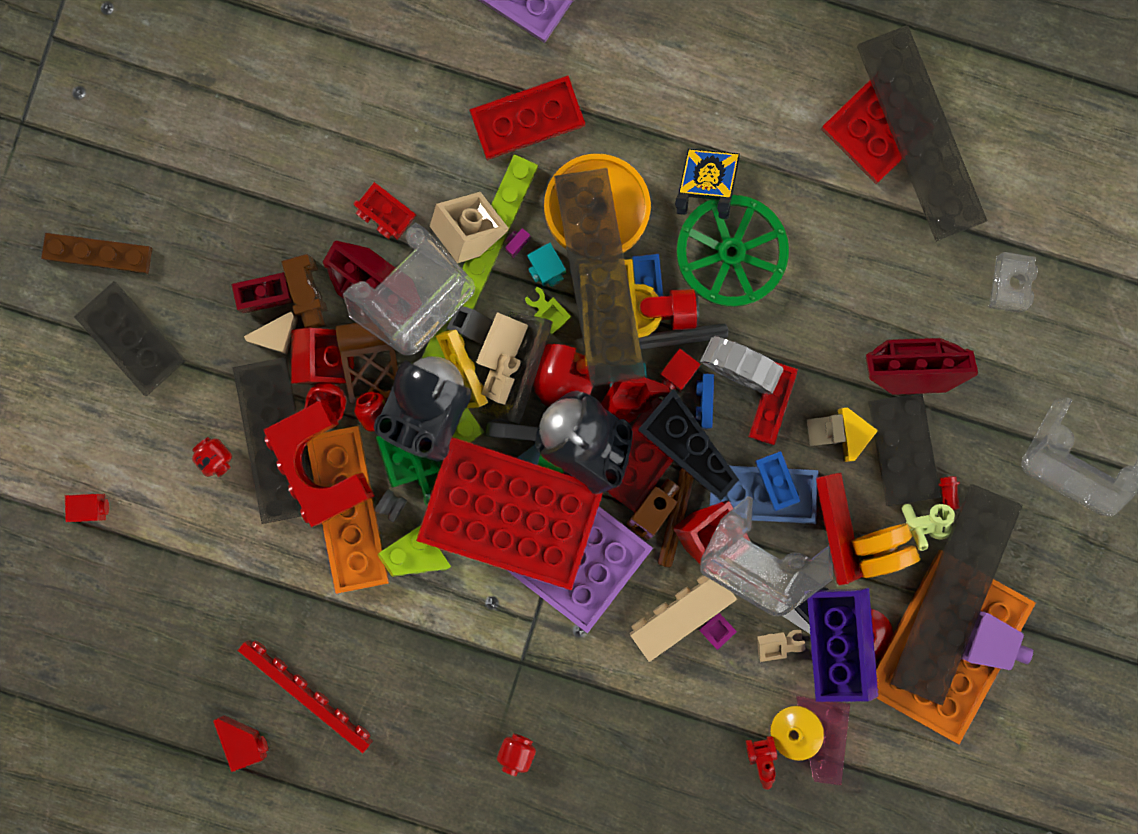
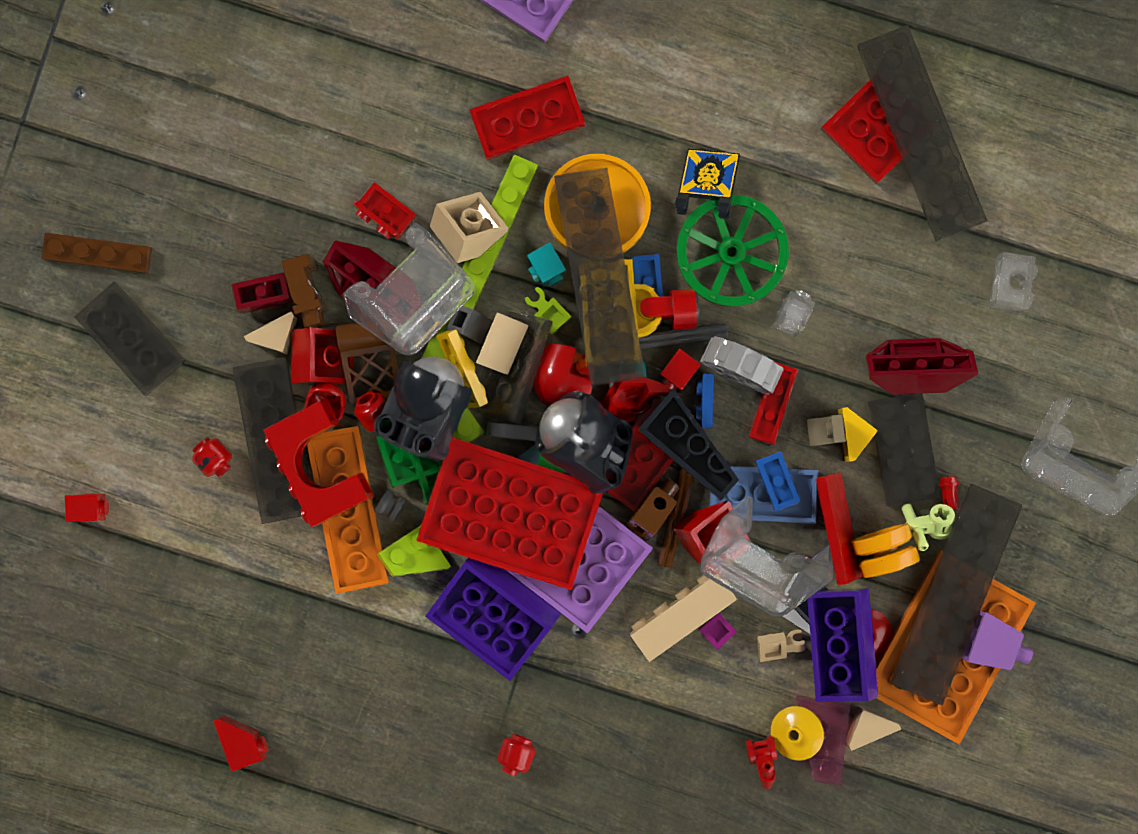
red plate [237,640,373,753] -> none
tan plate [481,354,520,404] -> none
magenta plate [505,228,531,259] -> none
none -> dark purple slope [425,558,561,681]
none -> clear brick [771,290,816,337]
none -> tan slope [845,706,901,751]

